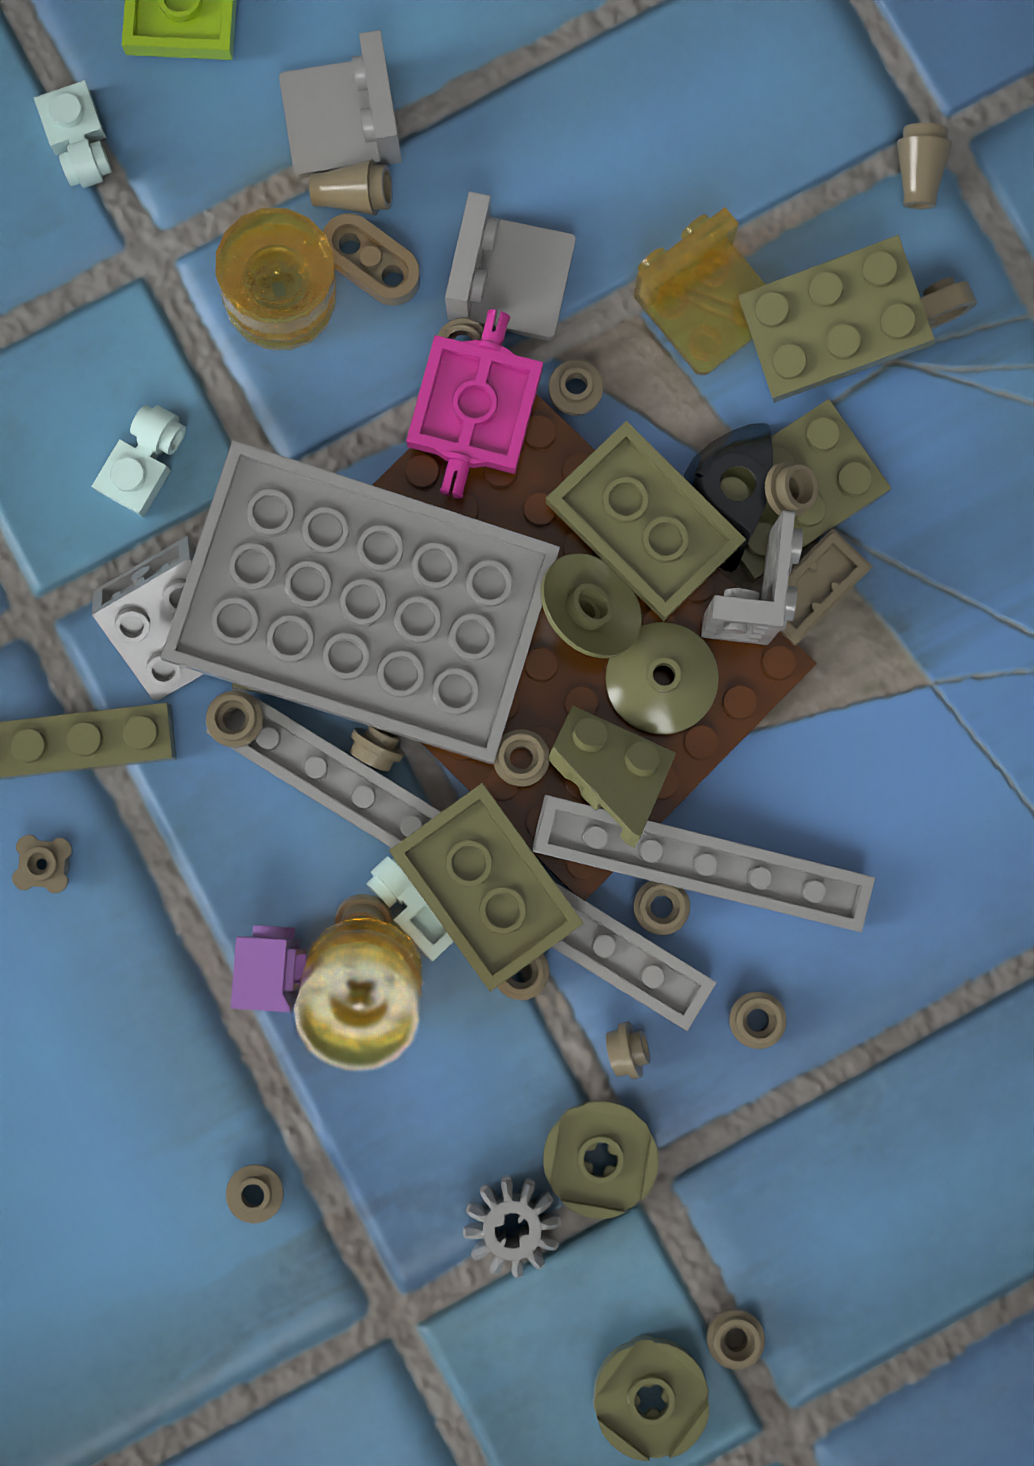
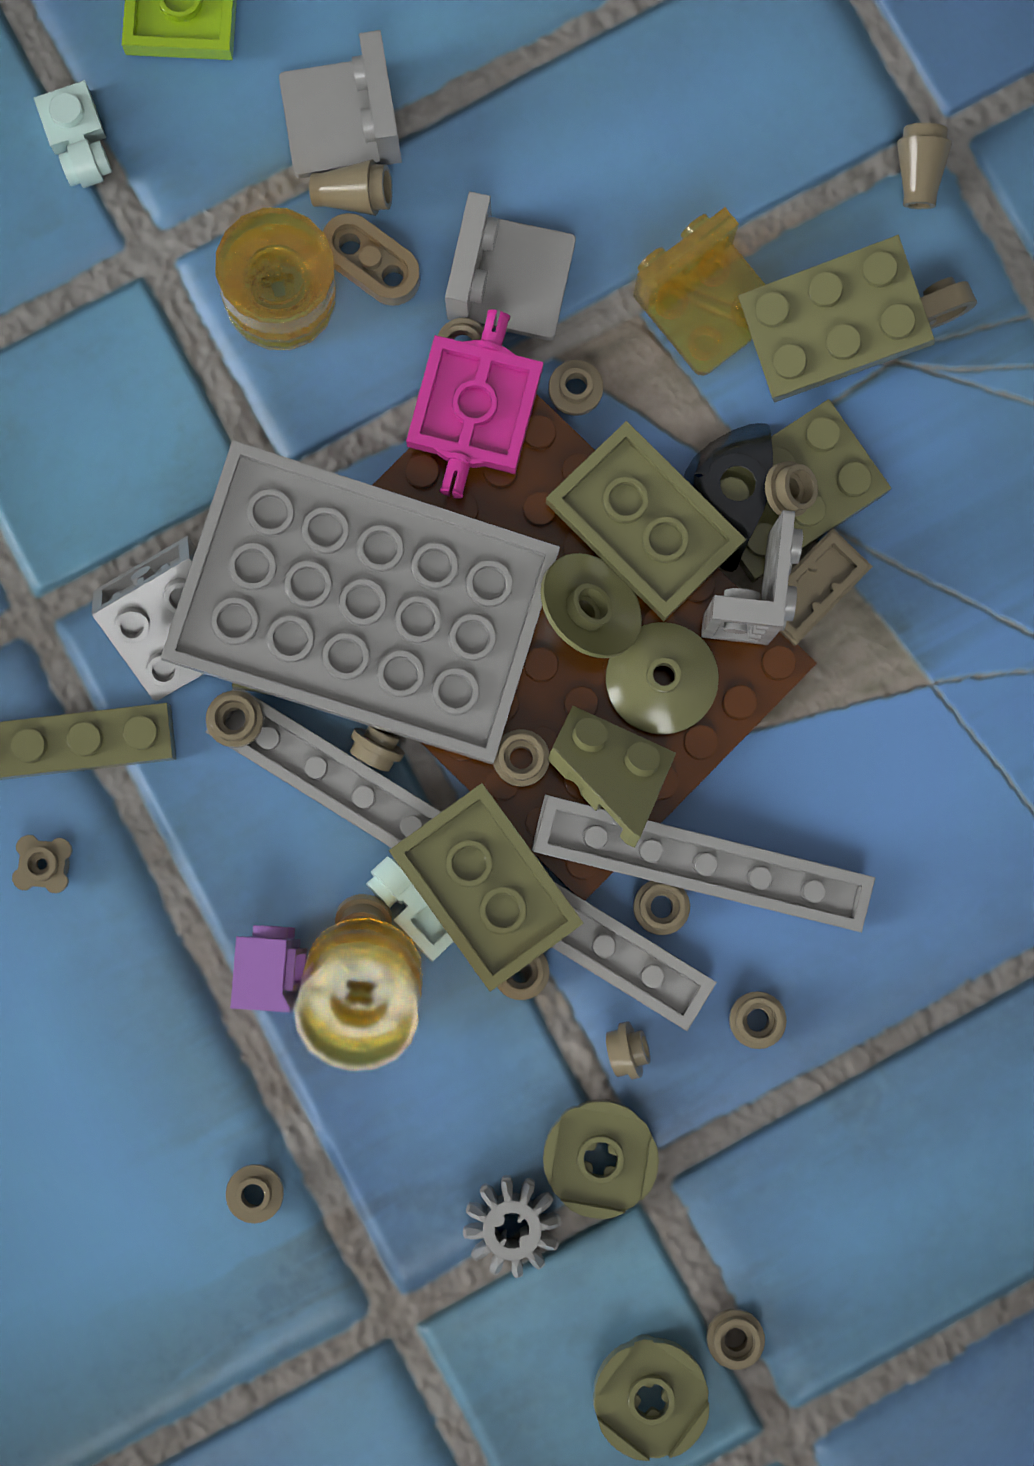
light aqua plate [91,405,186,517] -> none

